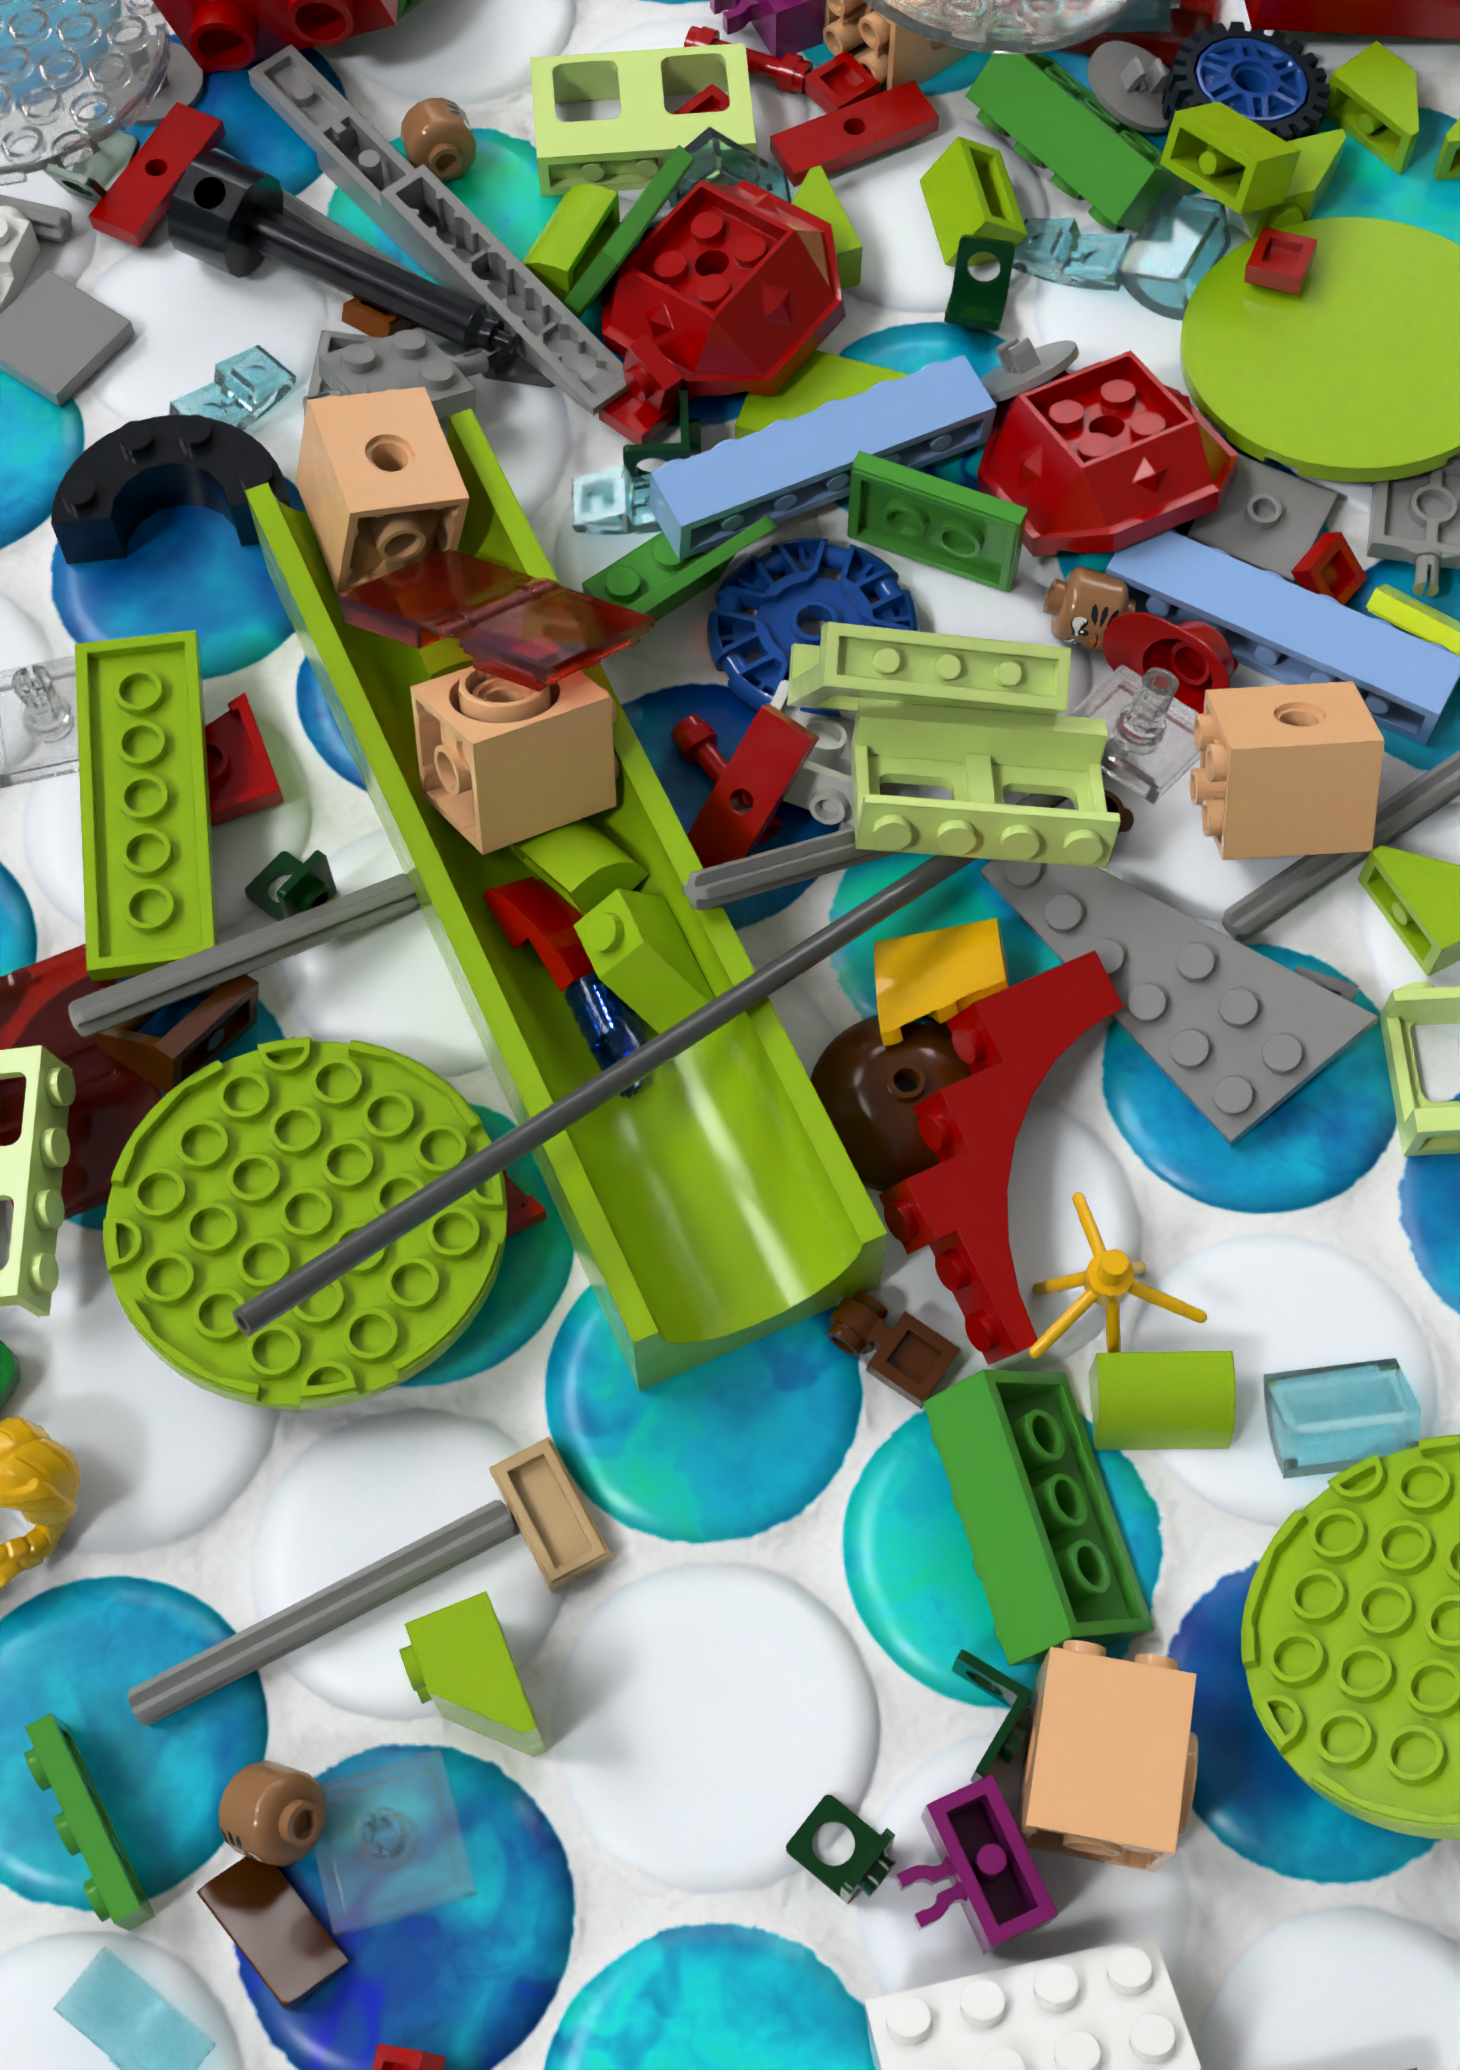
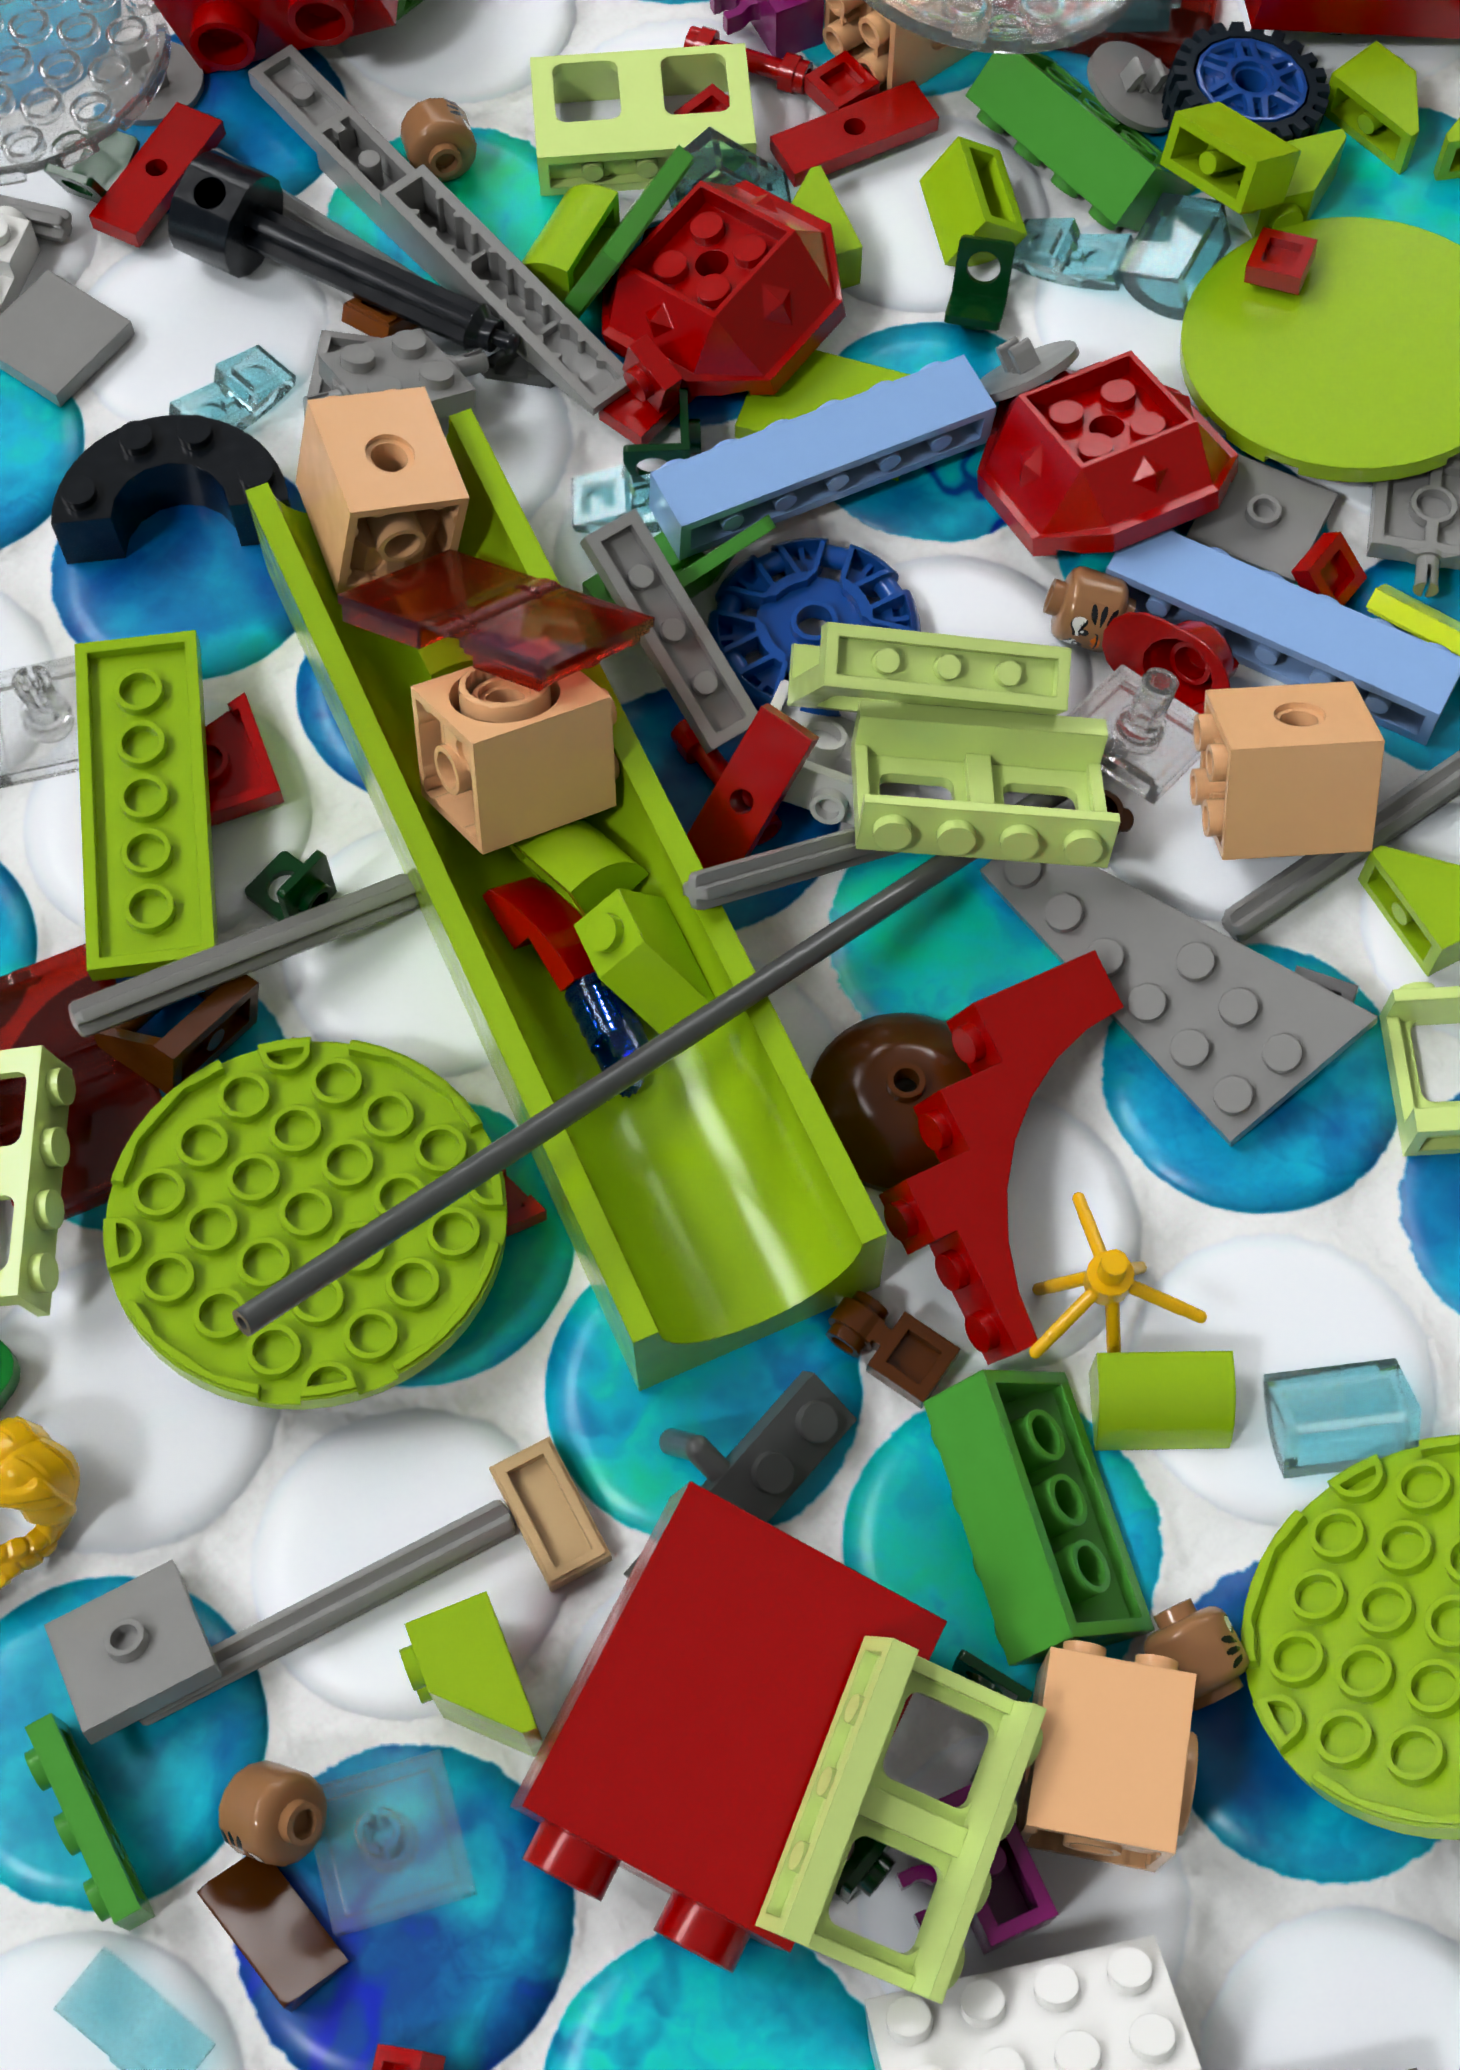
bright green tile [847,451,1028,593] -> none
yellow slope [874,918,1009,1046] -> none
none -> light grey plate [44,1559,223,1745]
none -> red brick [510,1481,947,1973]
none -> light grey plate [580,508,758,754]
none -> dark grey plate [624,1371,857,1578]
none -> yellowish green window [755,1635,1047,2004]
none -> medium nougat head [1143,1598,1249,1711]

